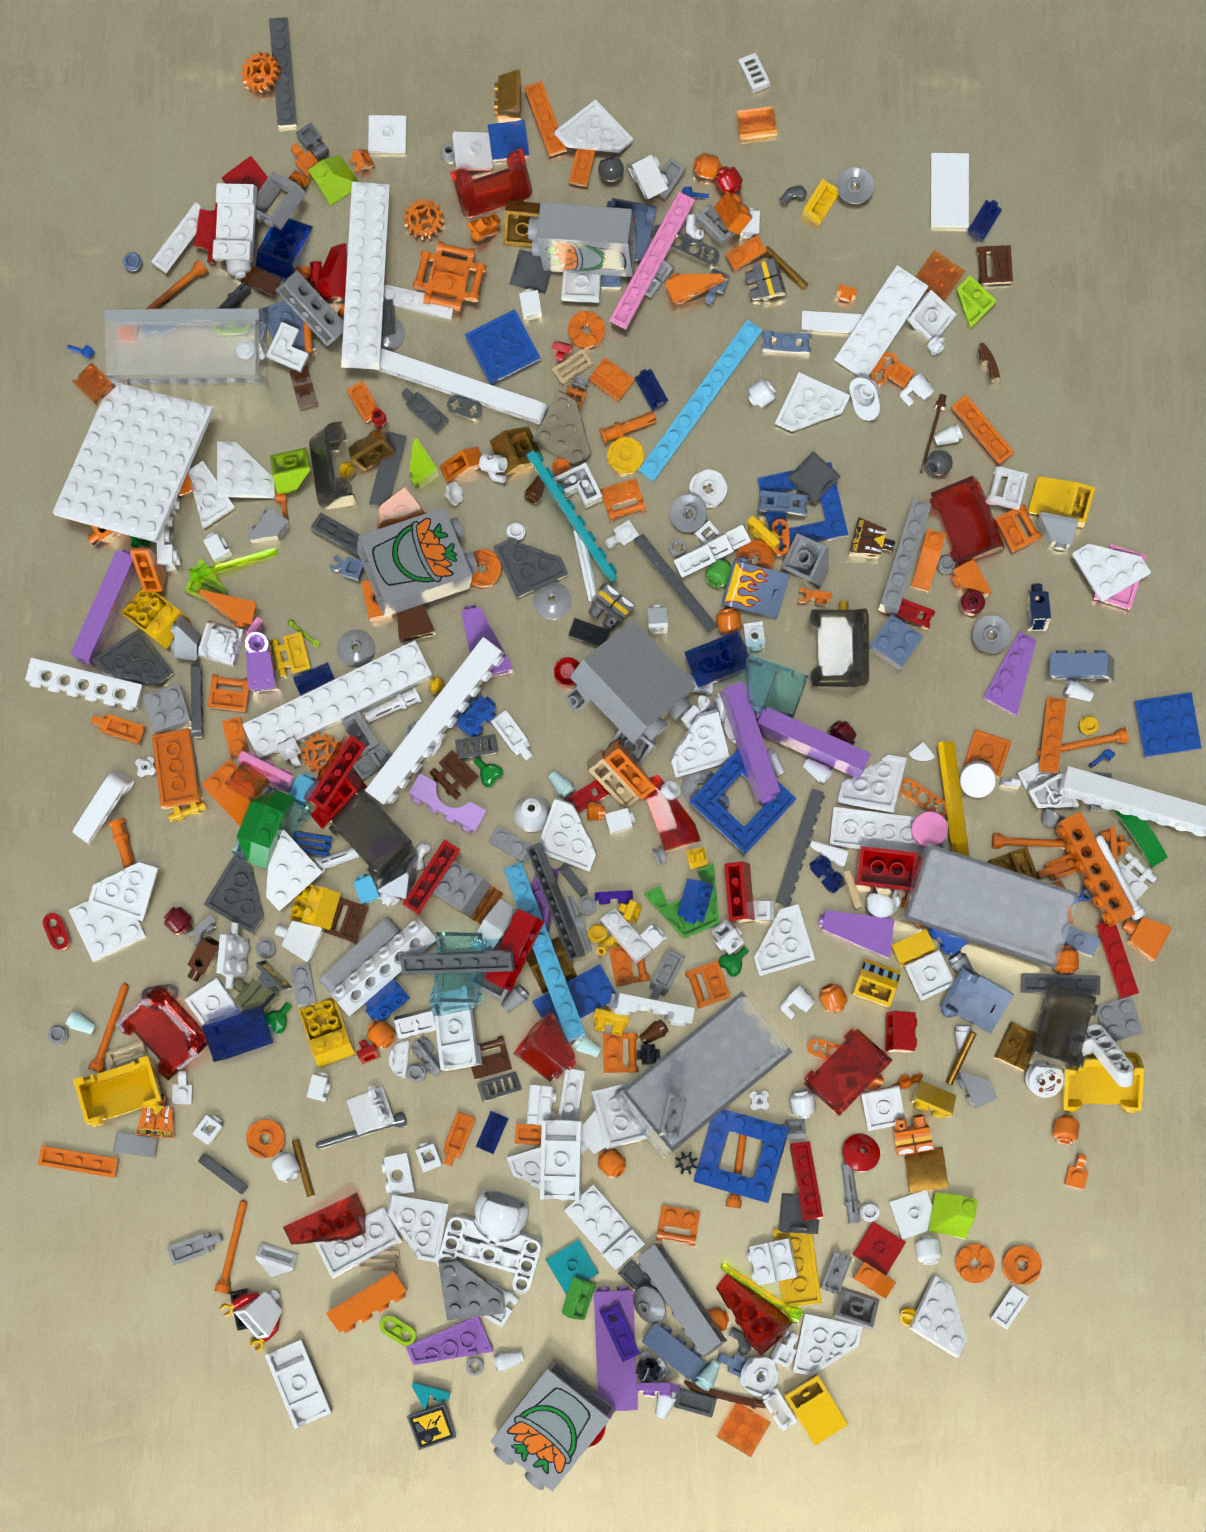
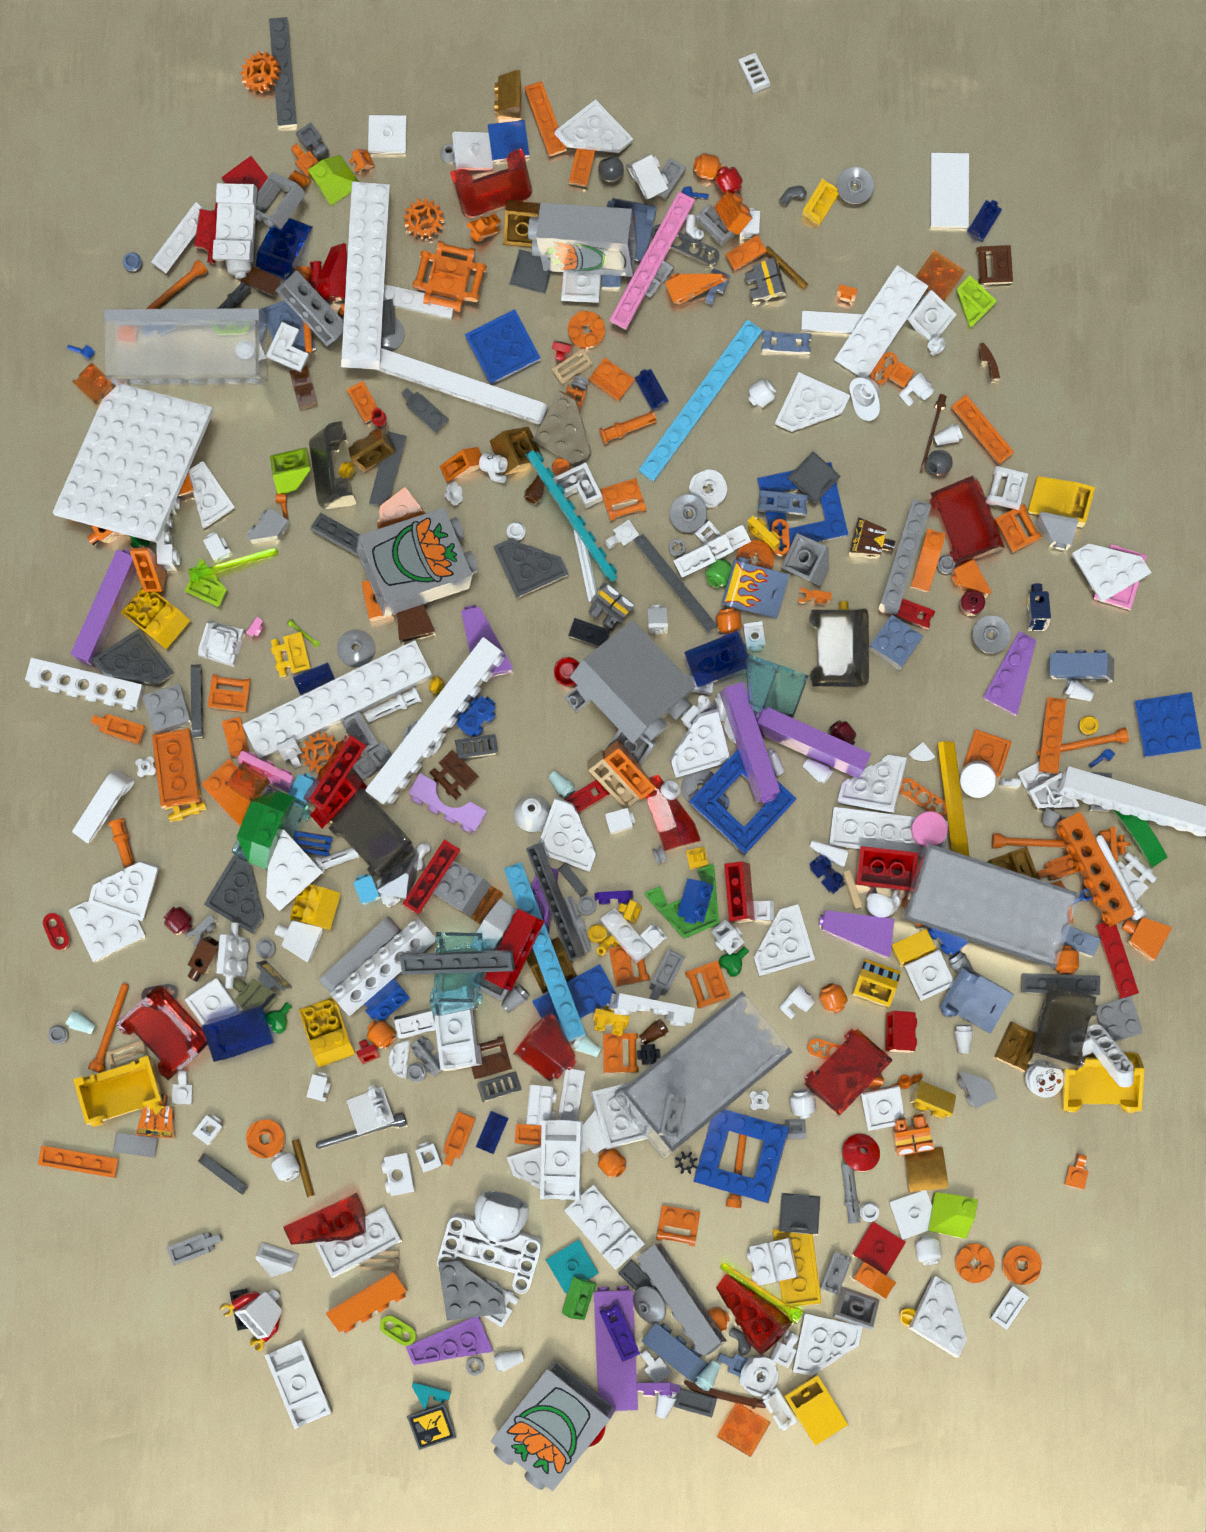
light grey slope [171,616,201,661] -> none
orange slope [197,589,256,628] -> none
orange piece [214,1200,247,1294] -> none
white plate [217,441,275,499] -> none
medium lavender piece [245,632,279,692] -> none
light grey plate [290,964,317,1006] -> none
reddish brown plate [324,897,369,943] -> none
sand blue plate [330,556,364,581] -> none
white plate [387,1194,448,1262] -> none
lime slope [409,437,440,489] -> none
dark grey beam [447,396,482,421] -> none
orange plate [470,549,502,588] -> none
green rock [473,757,503,787] -> none
light grey hinge [488,825,531,864] -> none
white hinge [490,710,532,761] -> none
white brick [519,289,542,320] -> none
light grey dish [533,582,571,620] -> none
orange plate [587,802,605,821] -> none
yellow tile [607,437,645,475] -> none
black gear [635,1358,661,1383] -> none
clear orange plate [737,107,778,140] -> none
dark grey piece [775,789,825,907] -> none
red plate [790,1141,823,1221] -> none
pearl gold bar [946,1031,977,1085] -> none
orange head [1053,1114,1080,1145] -> none

